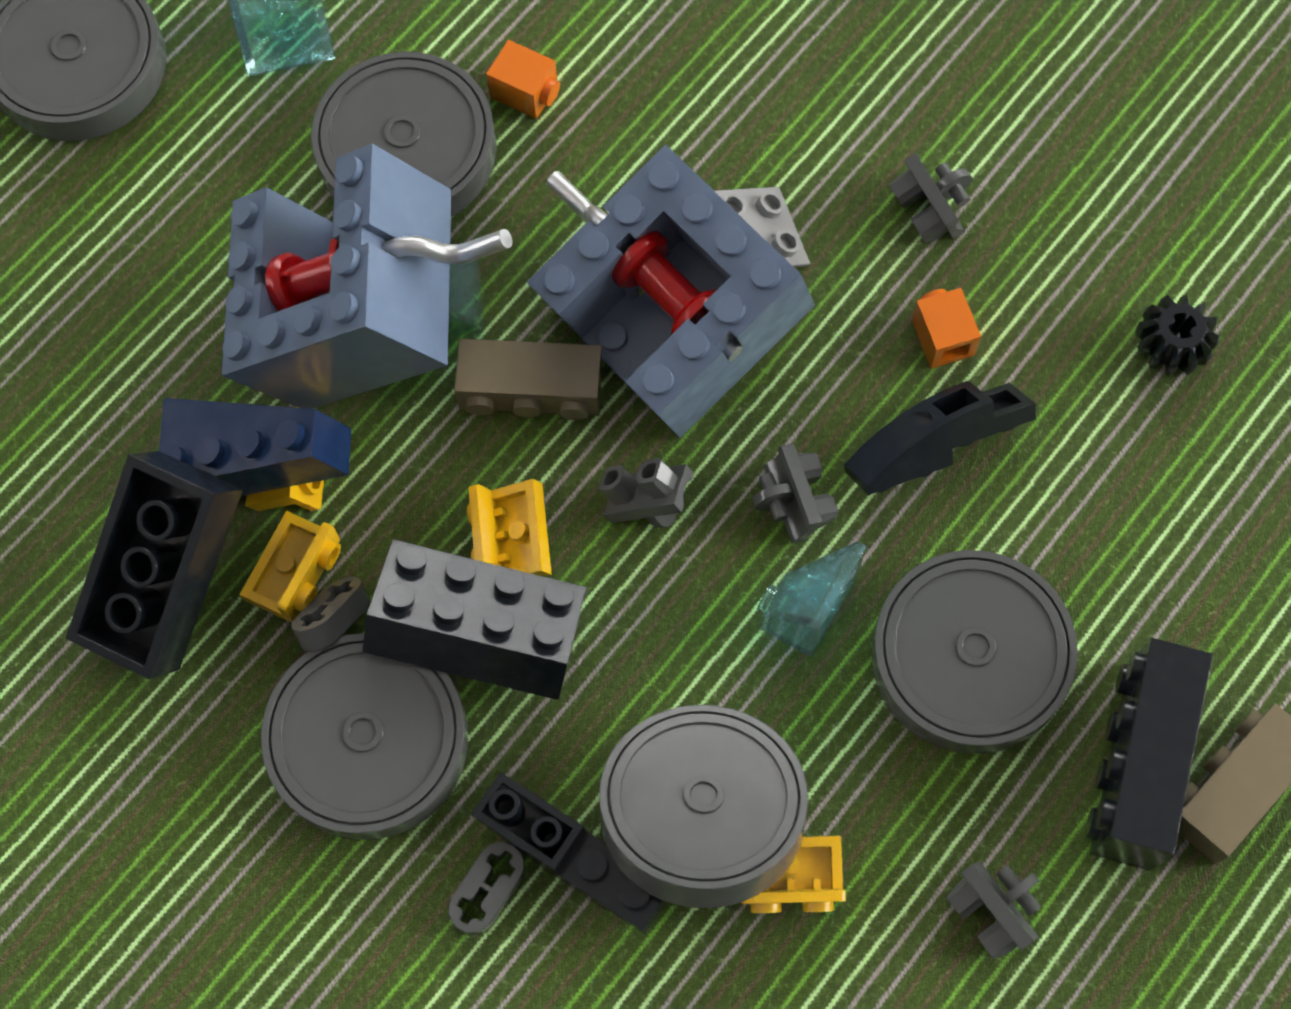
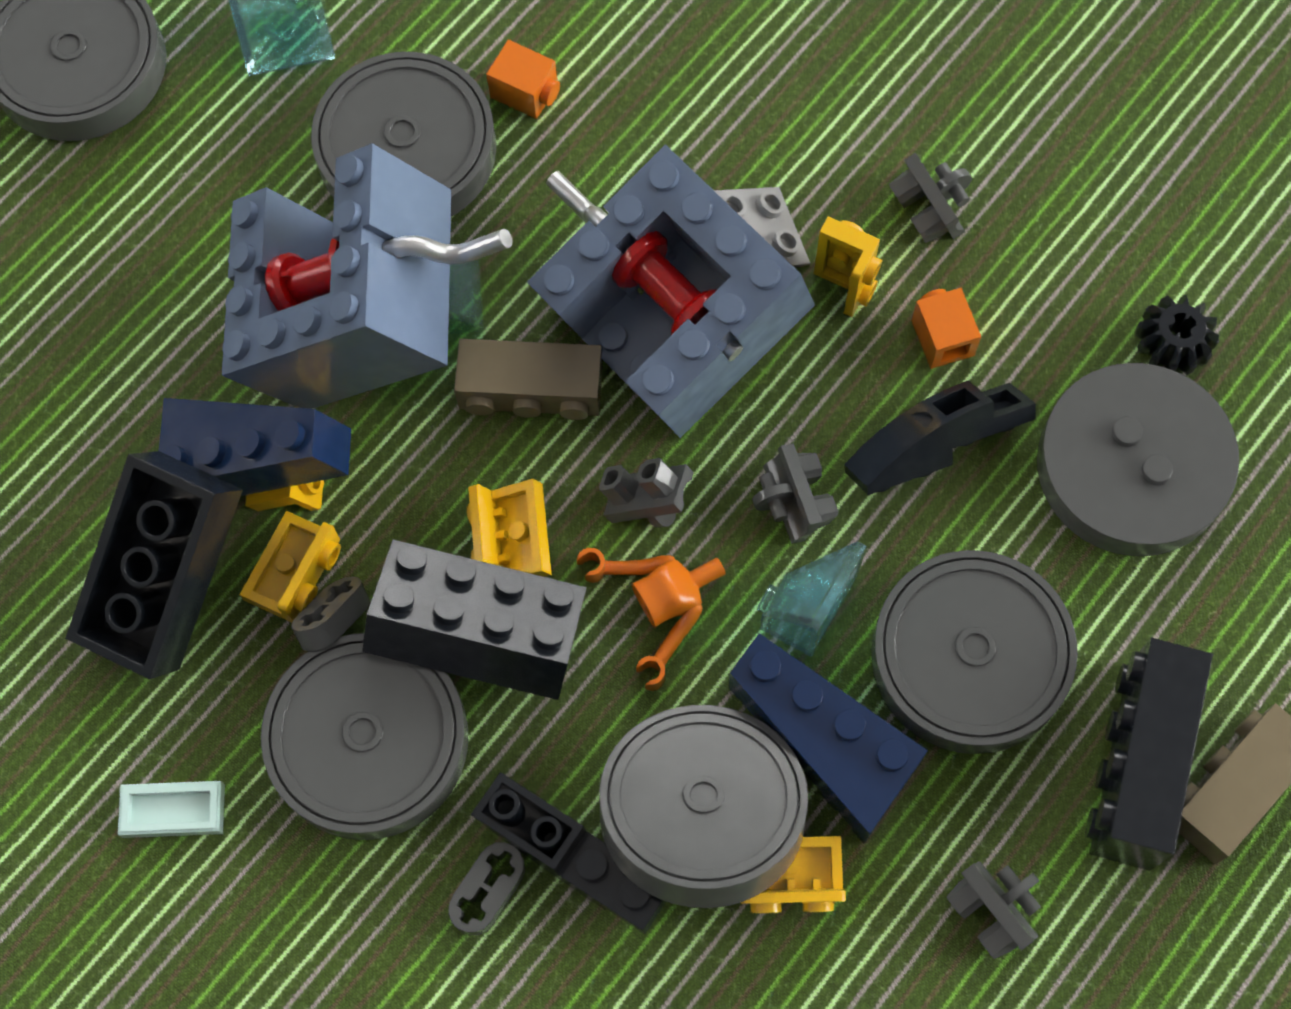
none -> light aqua tile [118,781,225,838]
none -> orange piece [577,548,726,691]
none -> dark blue wedge [728,633,928,844]
none -> yellow bracket [813,216,883,317]
none -> dark grey brick [1037,363,1239,556]

